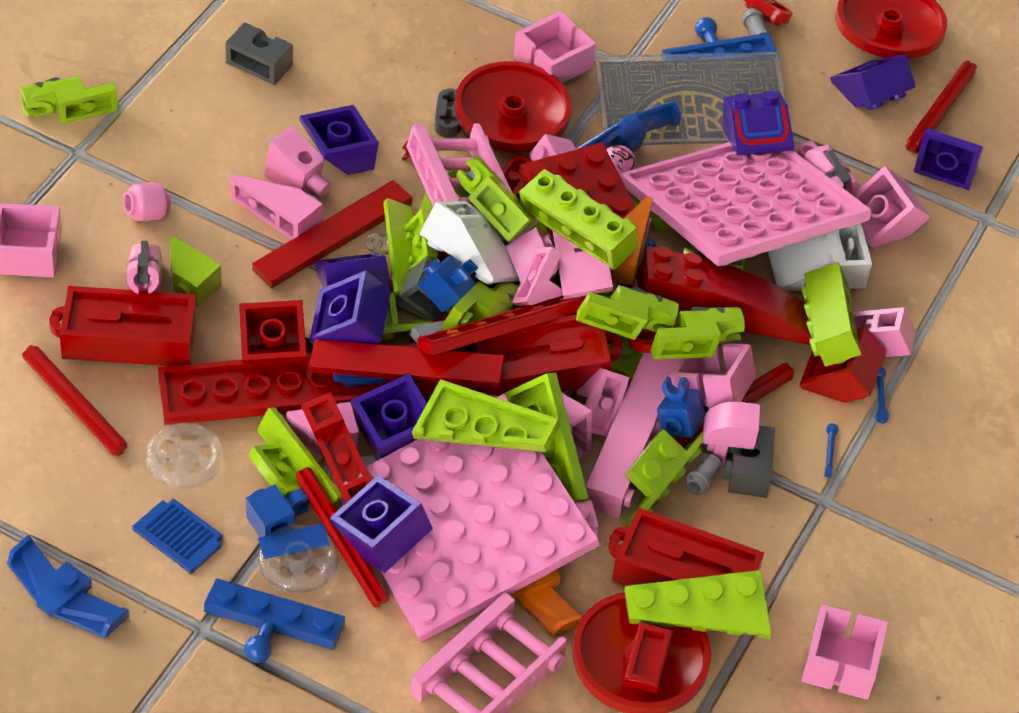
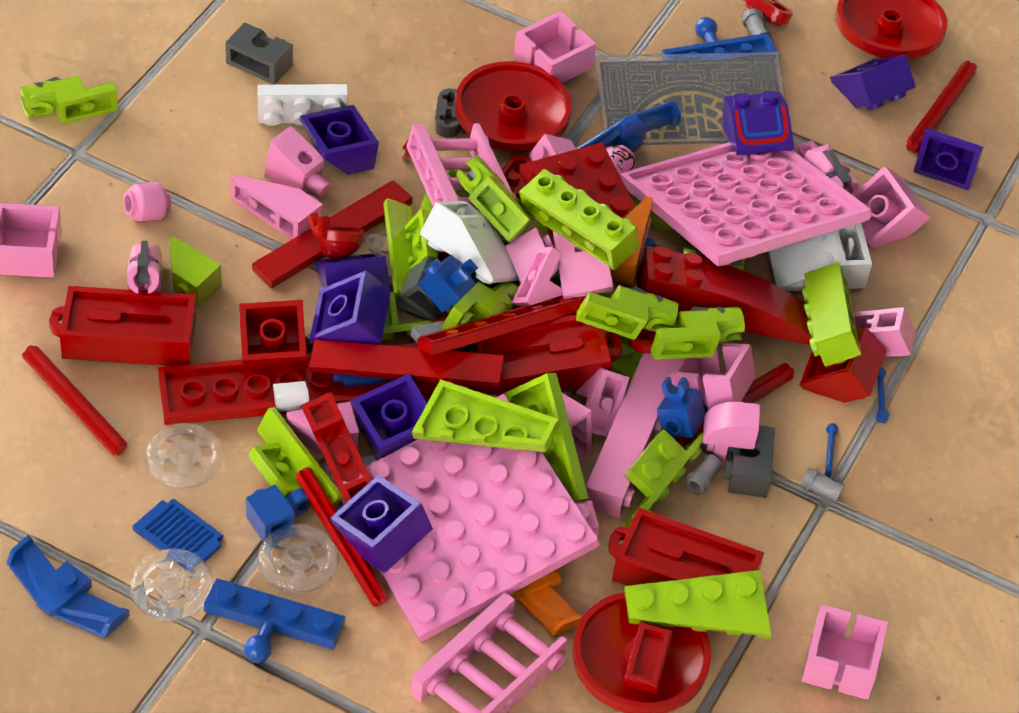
blue sticker [258,524,330,559] -> none
none -> clear plate [131,549,213,621]
none -> white plate [257,84,347,126]
none -> white slope [273,381,309,412]
none -> red piece [309,212,363,260]
none -> light grey pin [801,468,844,503]

